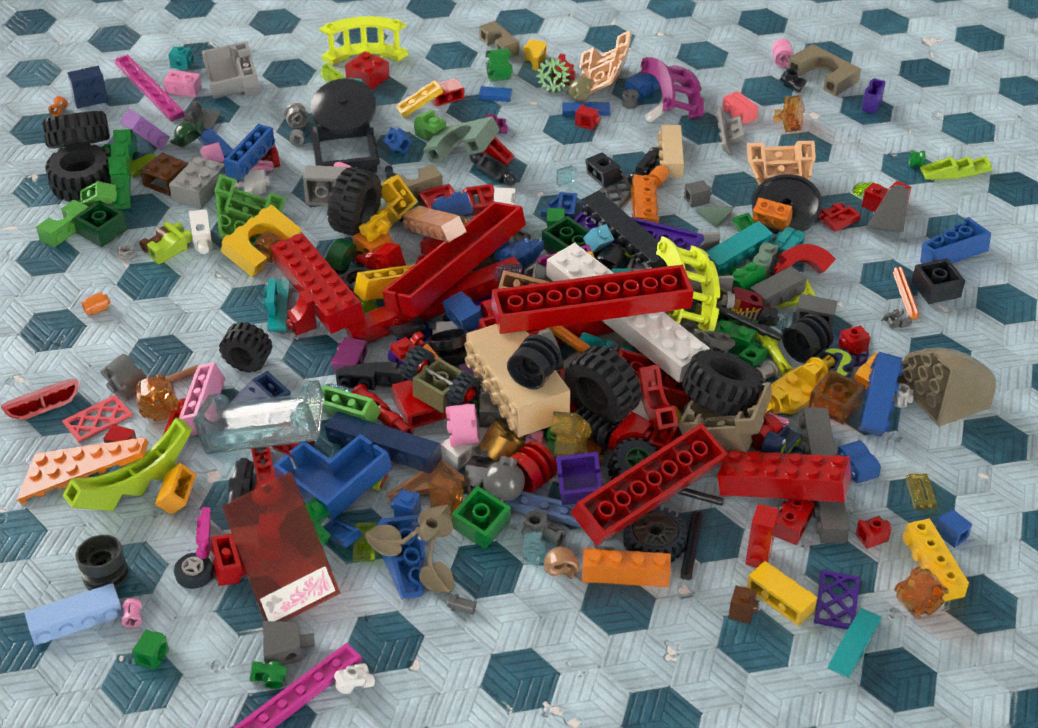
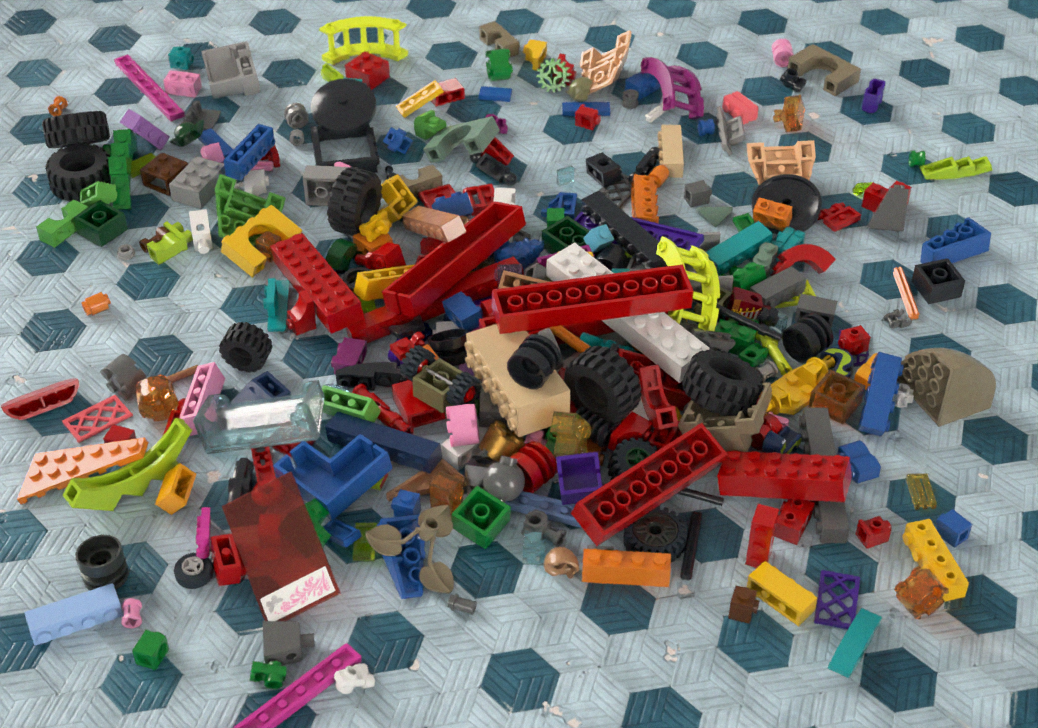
dark blue brick [67,65,108,109] -> none
light grey plate [721,291,735,309] -> none
none -> blue wheel [698,118,715,136]

